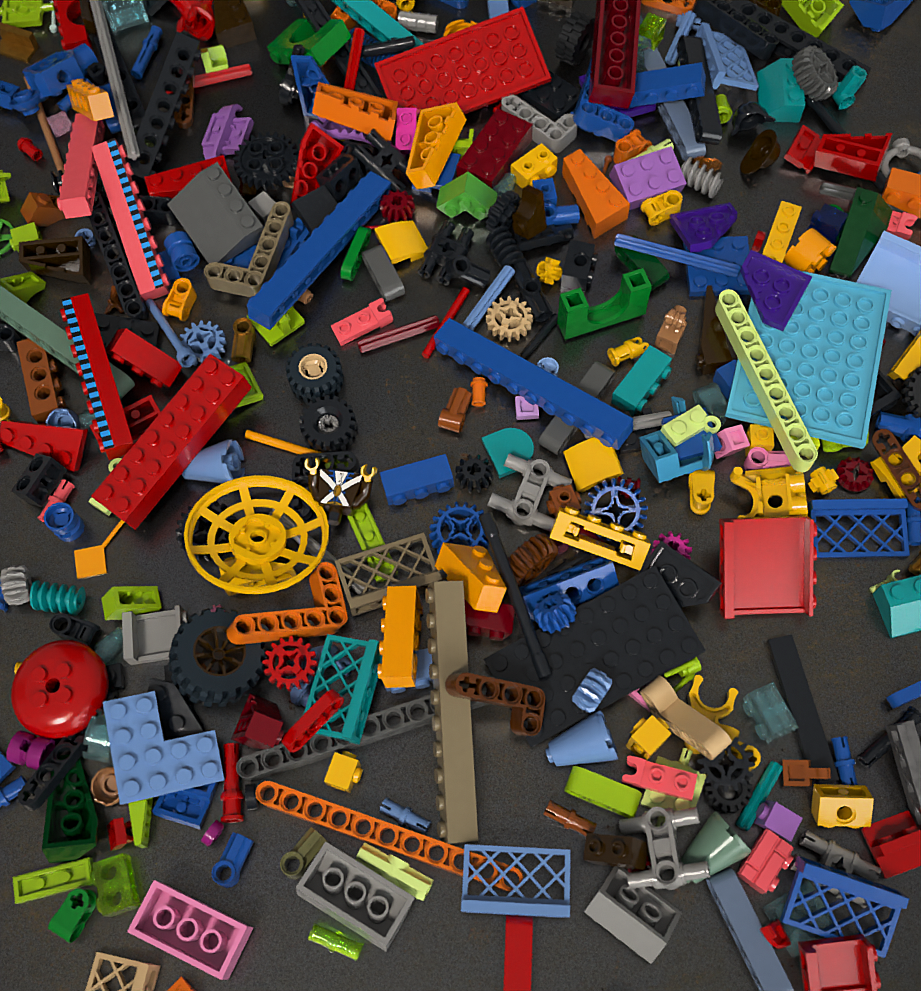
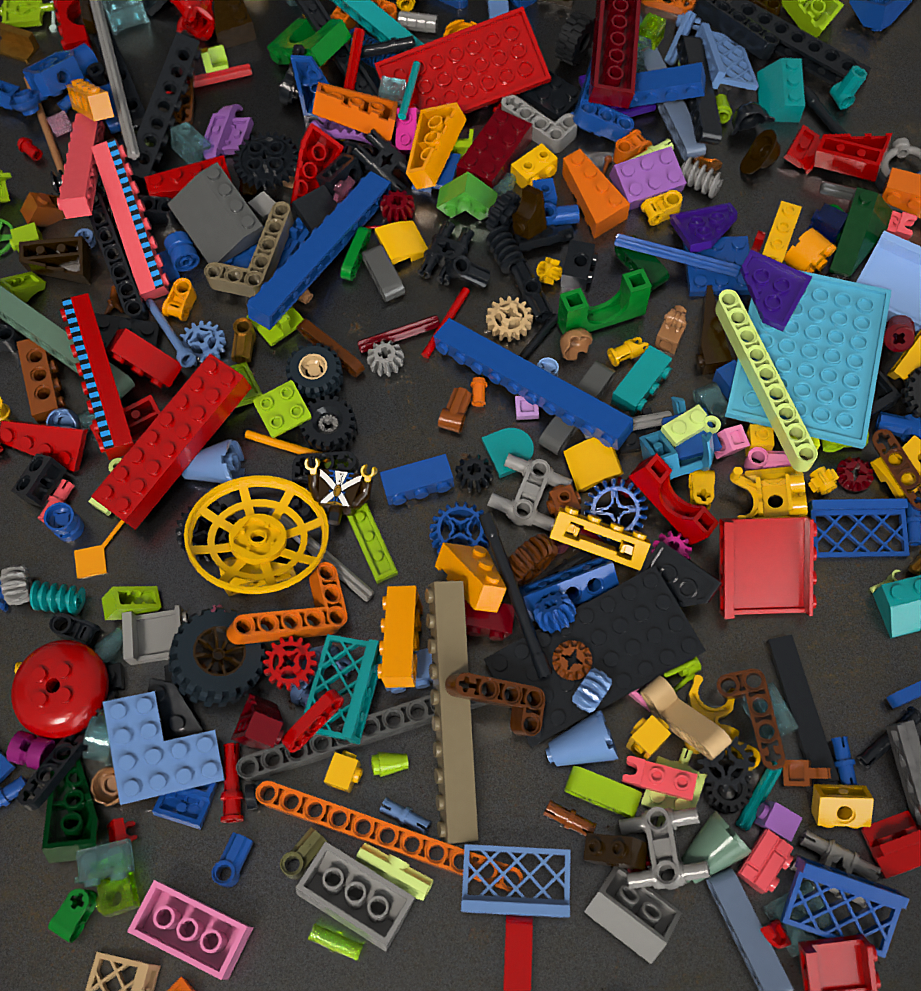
lime tile [13,857,95,904] -> none
lime slope [128,797,153,848] -> none
blue pin [130,25,163,79] -> none
magenta tile [201,820,225,847] -> none
coral plate [331,298,393,346] -> none
dark tan fence [334,532,442,617] -> none
medium blue axle [462,265,515,331] -> none
dark grey gear [792,45,838,101] -> none
none -> clear light blue bracket [74,839,135,888]
none -> clear light blue bracket [171,122,211,164]
none -> lime bracket [253,380,312,438]
none -> reddish brown beam [297,319,365,377]
none -> clear pink plate [333,176,356,203]
none -> light grey gear [367,340,404,377]
none -> lime cone [371,752,409,777]
none -> clear light blue brick [378,76,407,107]
none -> teal bar [398,61,421,120]
none -> dark orange gear [552,640,592,680]
none -> medium nougat hair [560,328,593,360]
none -> red arch [628,453,719,546]
none -> reddish brown beam [717,669,785,770]
none -> dark red piece [884,315,915,352]

